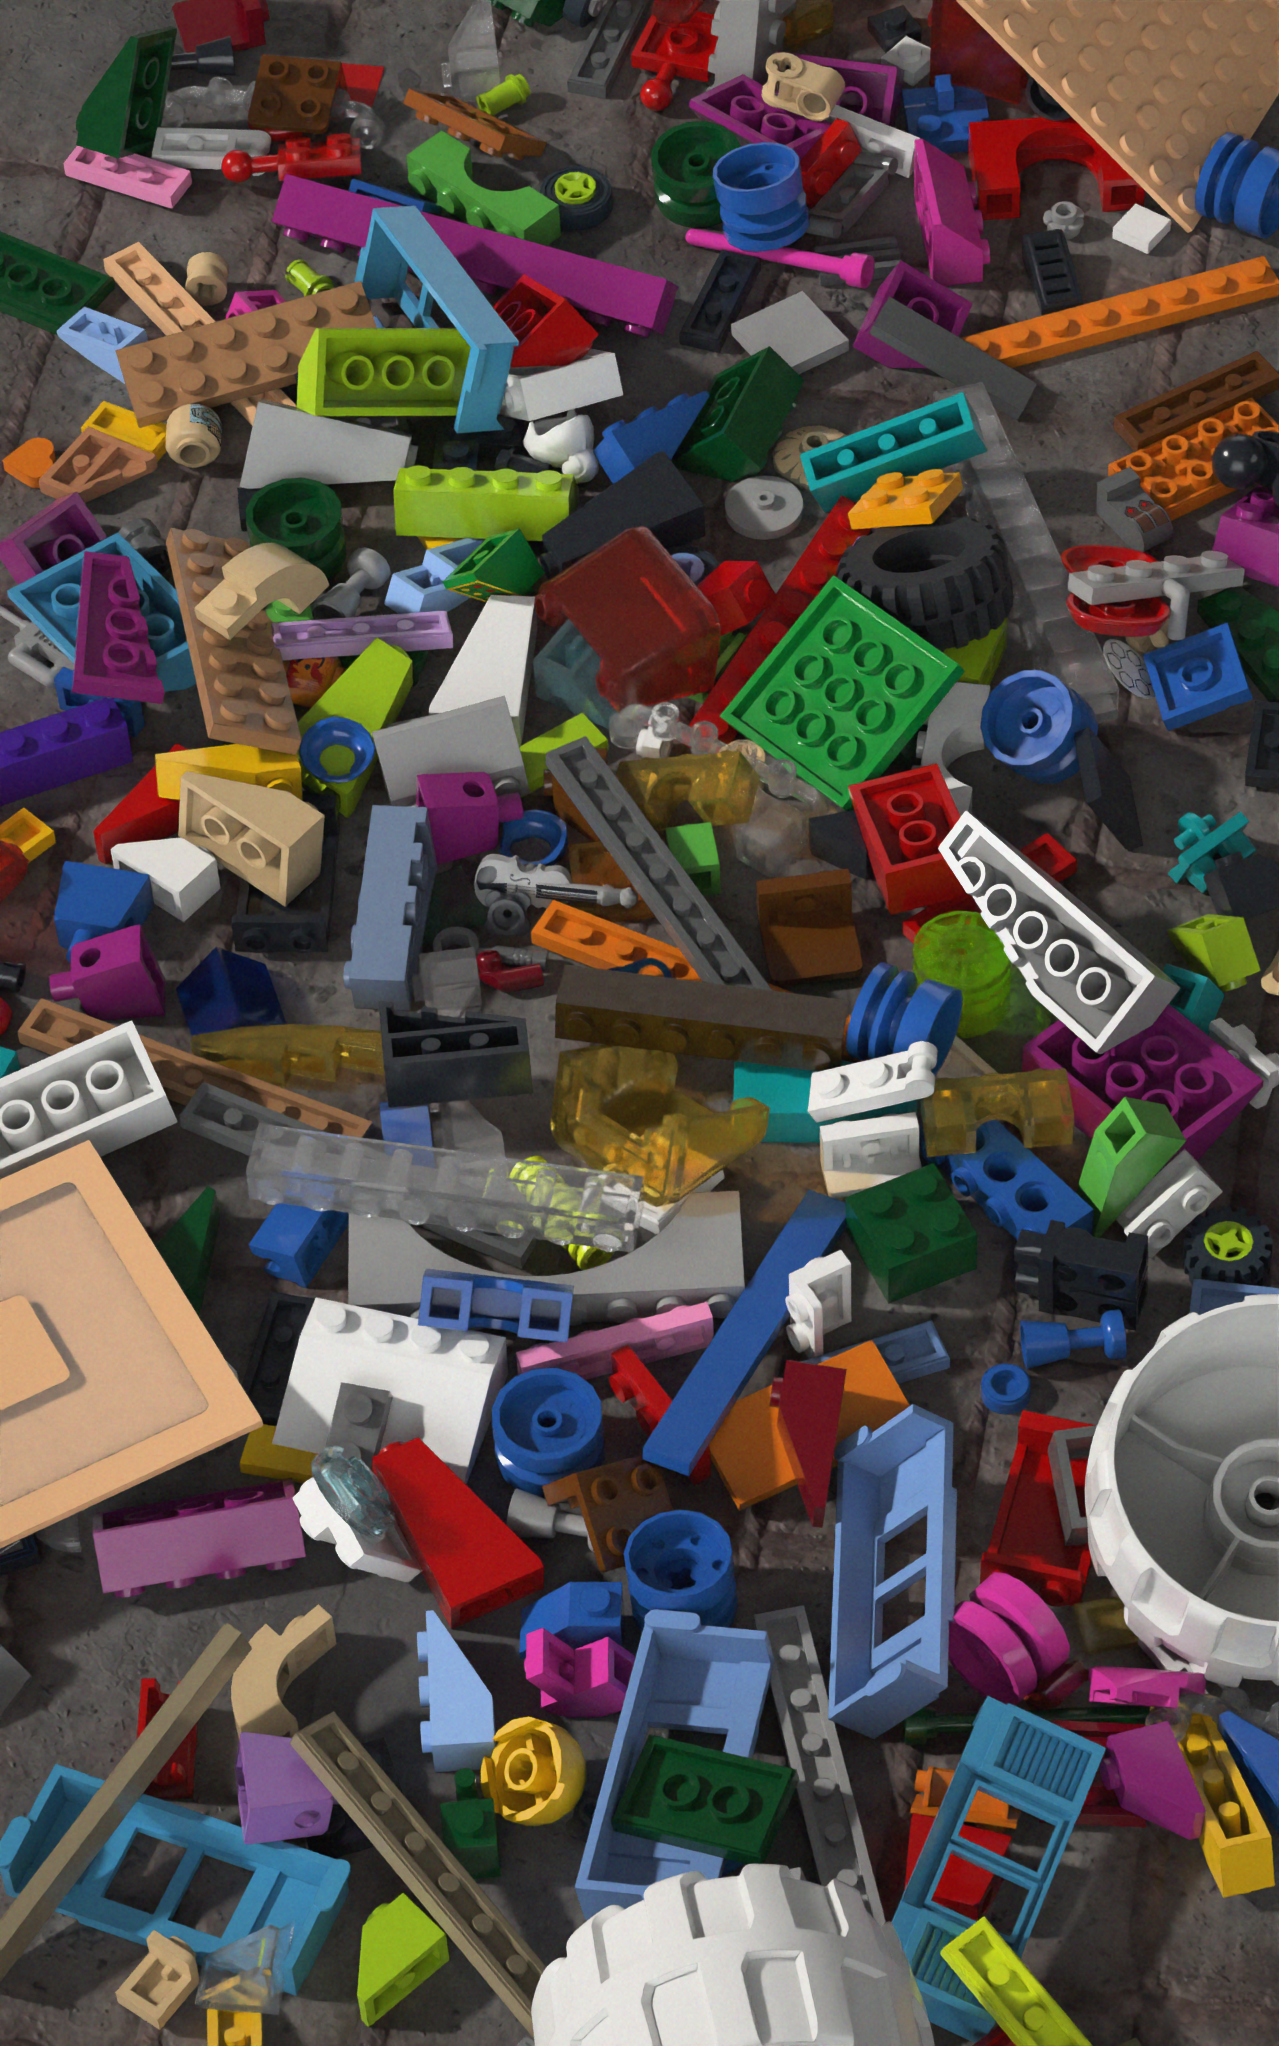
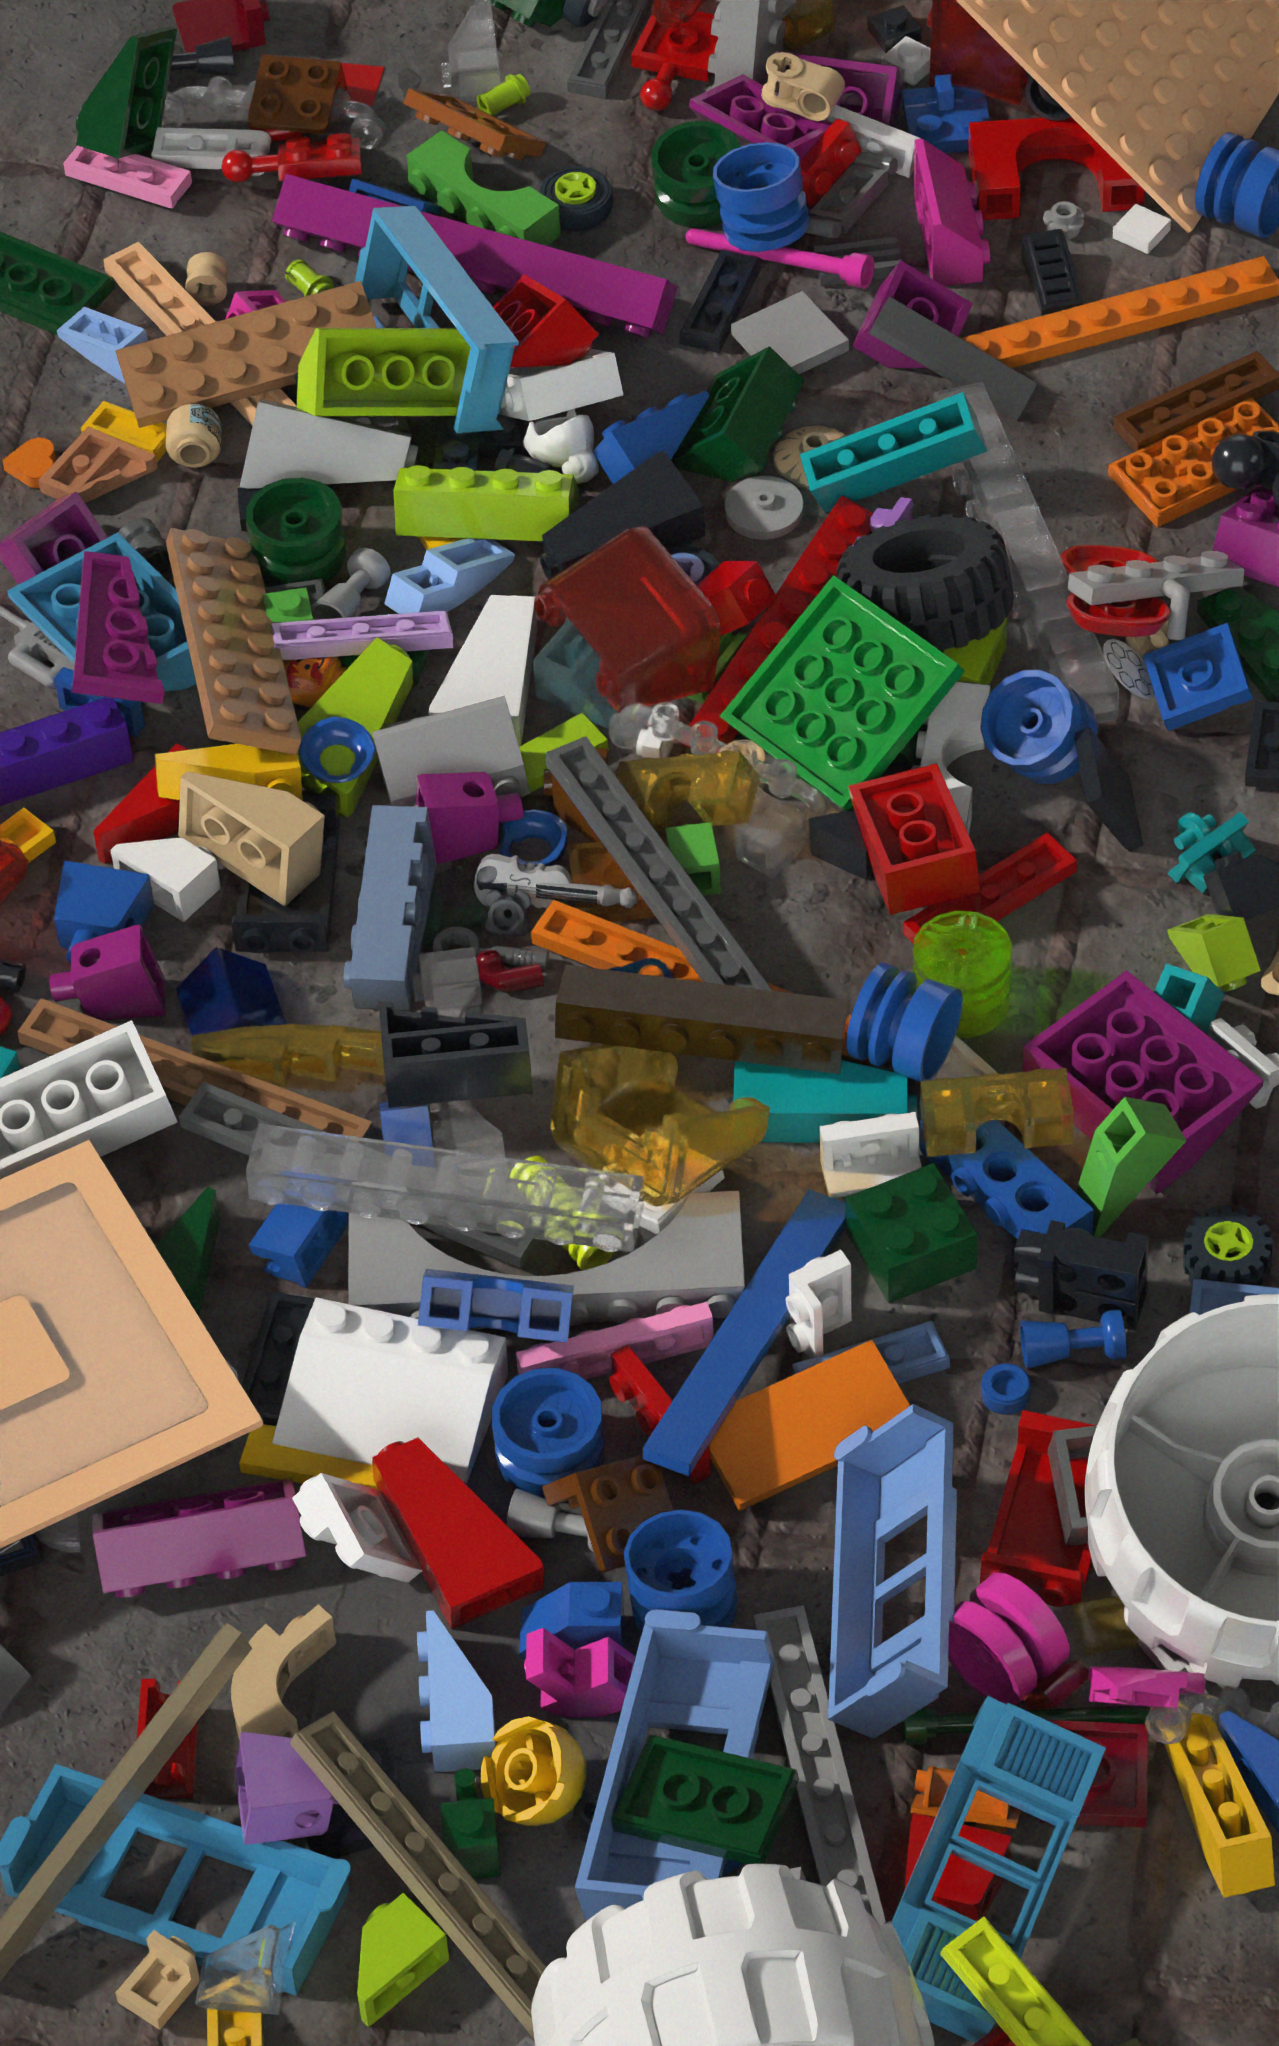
tan arch [194,543,329,640] -> none
clear light blue tile [311,1446,395,1538] -> none
flat silver plate [319,1382,393,1488] -> none
green slope [442,528,544,603] -> none
reddish brown bracket [756,869,863,987] -> none
dark red slope [769,1360,847,1528] -> none
white plate [808,1041,938,1123] -> none
light orange plate [848,469,963,529] -> none
light grey wedge [938,811,1181,1054] -> none
dark grey leg [1096,467,1173,552] -> none
magenta slope [1099,1721,1206,1840] -> none
white bracket [1116,1149,1223,1258] -> none

